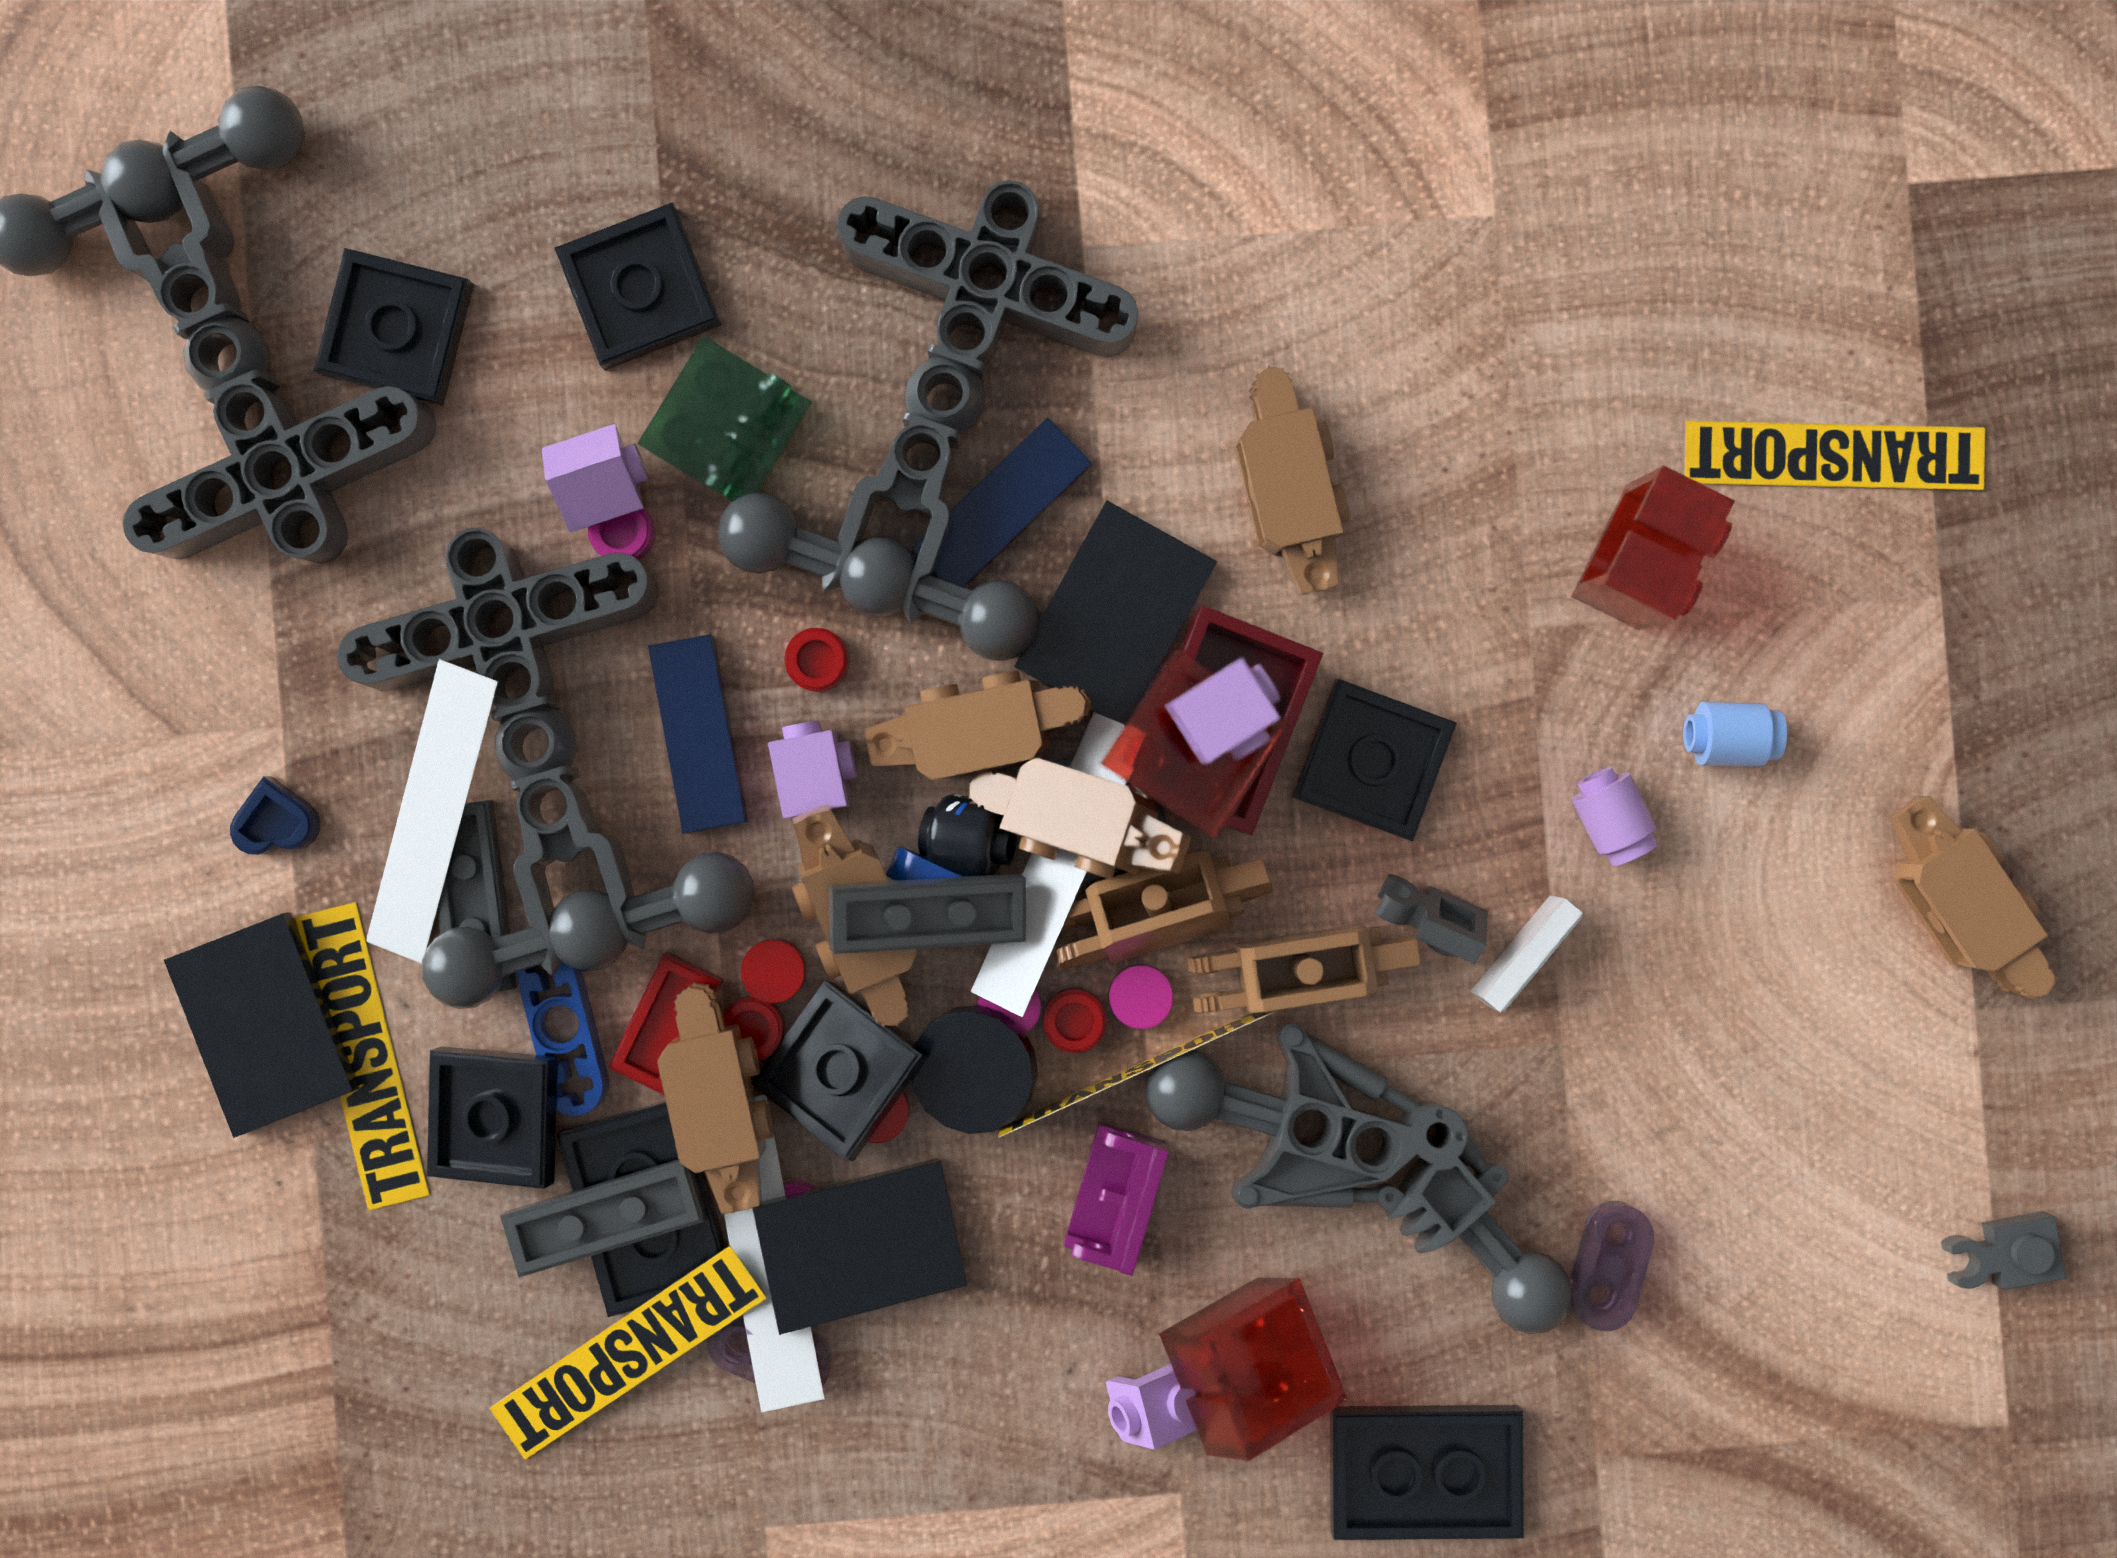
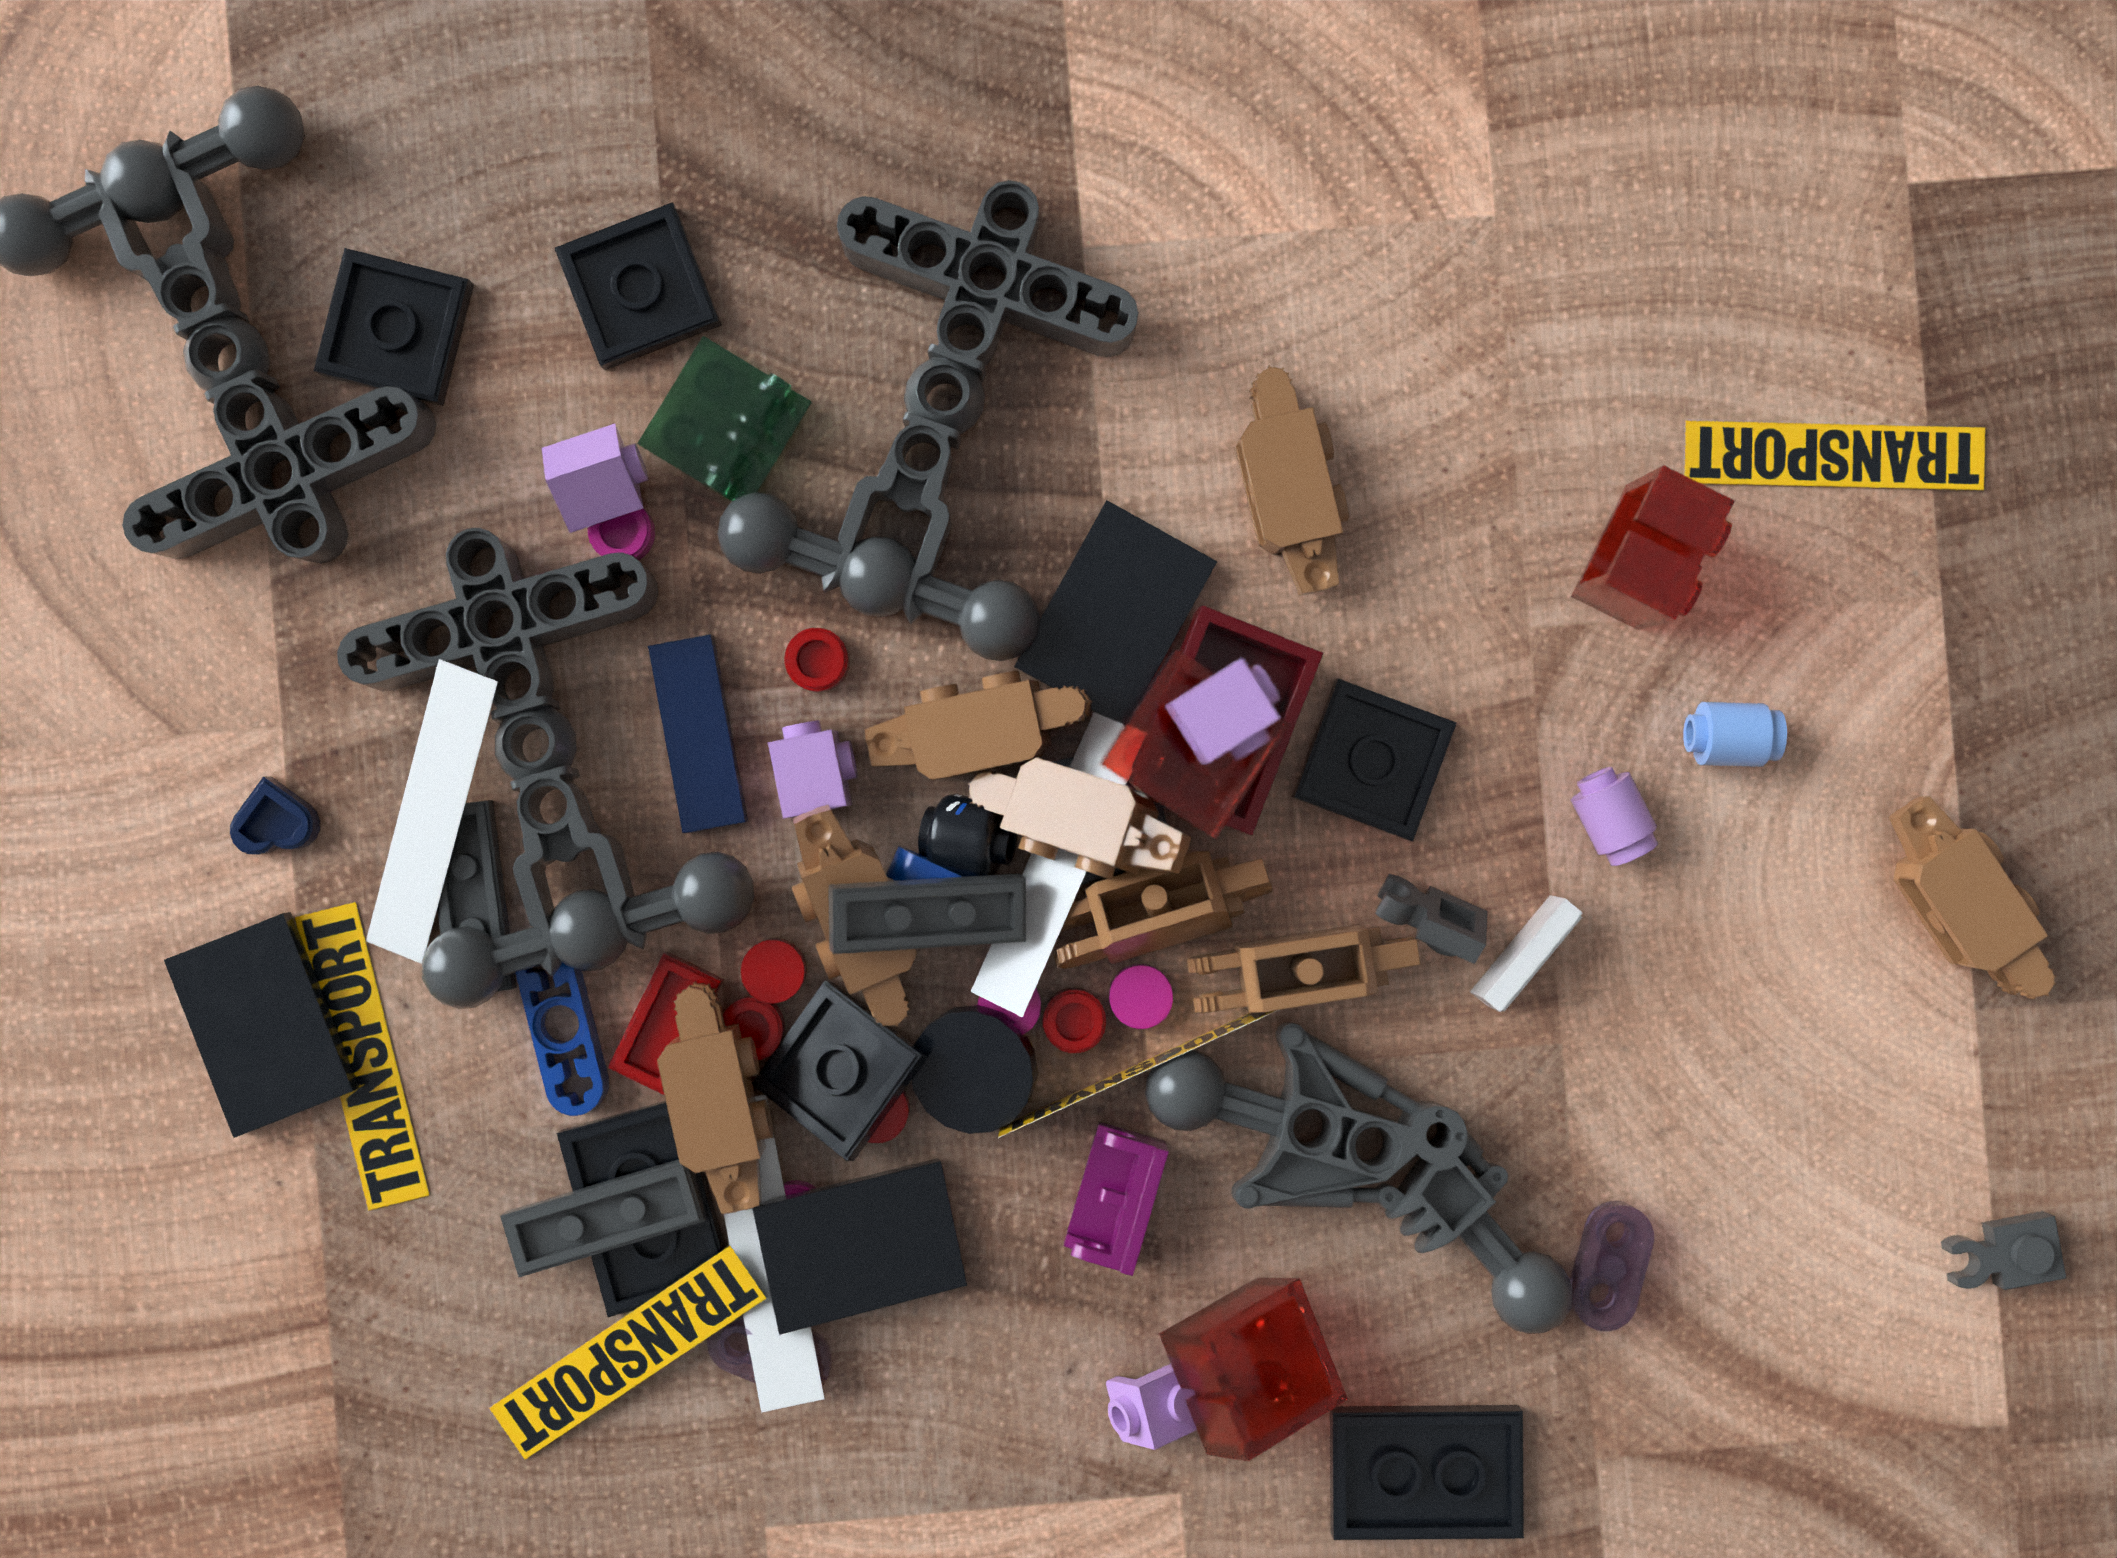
black tile [427,1046,558,1189] -> none
dark blue tile [911,417,1092,587] -> none

